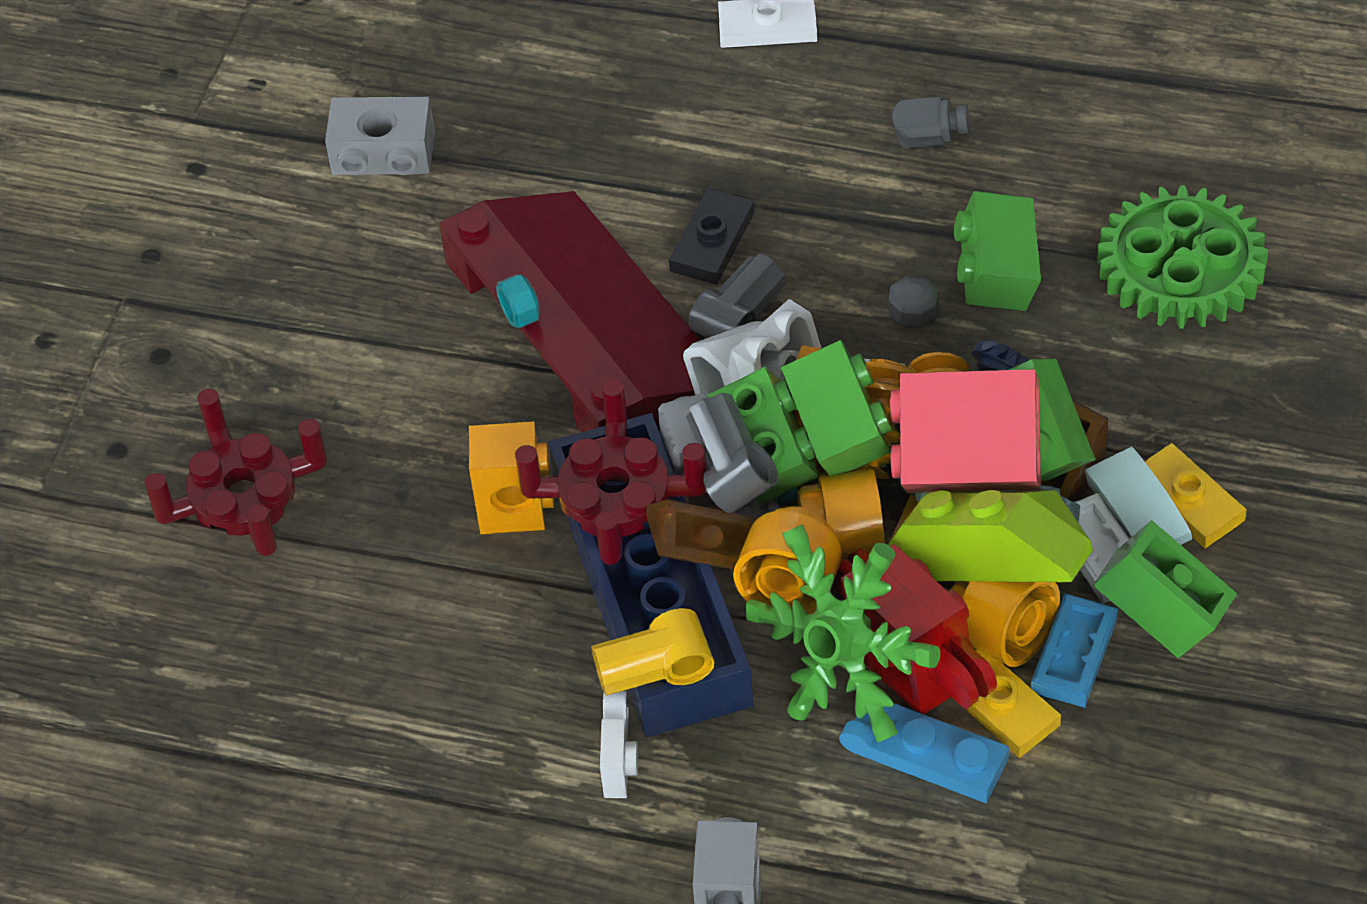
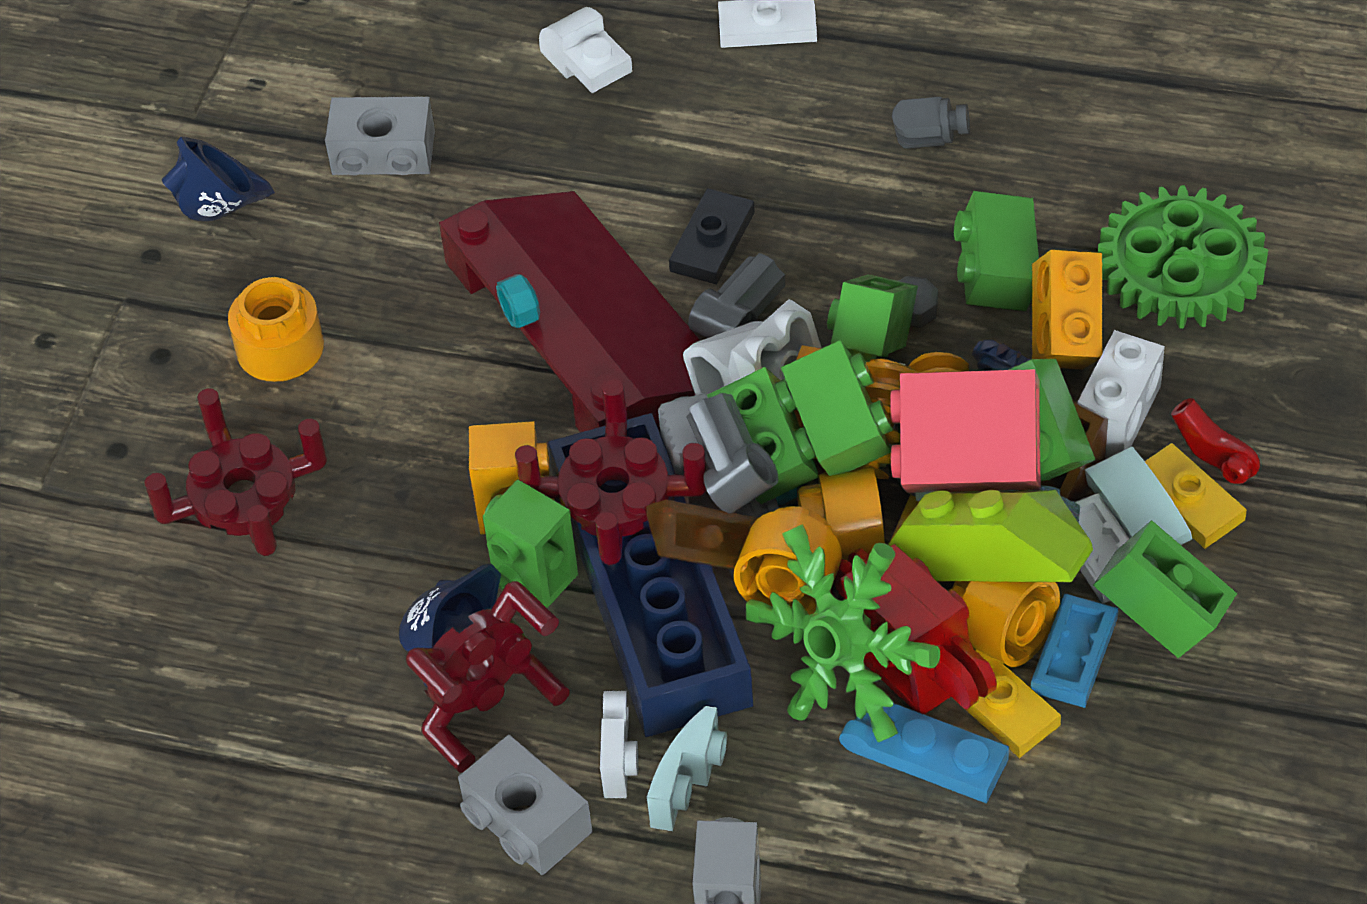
yellow piece [591,608,715,696] -> none
none -> dark blue hat [162,136,275,221]
none -> light orange piece [228,277,324,382]
none -> dark blue hat [399,564,501,687]
none -> dark red plate [406,581,570,773]
none -> light grey brick [458,734,593,876]
none -> bright green brick [483,479,578,608]
none -> white brick [539,7,633,93]
none -> light aqua slope [647,706,727,831]
none -> bright green brick [827,274,918,362]
none -> light orange brick [1032,250,1102,369]
none -> white brick [1078,330,1165,458]
none -> red arm [1171,398,1260,484]

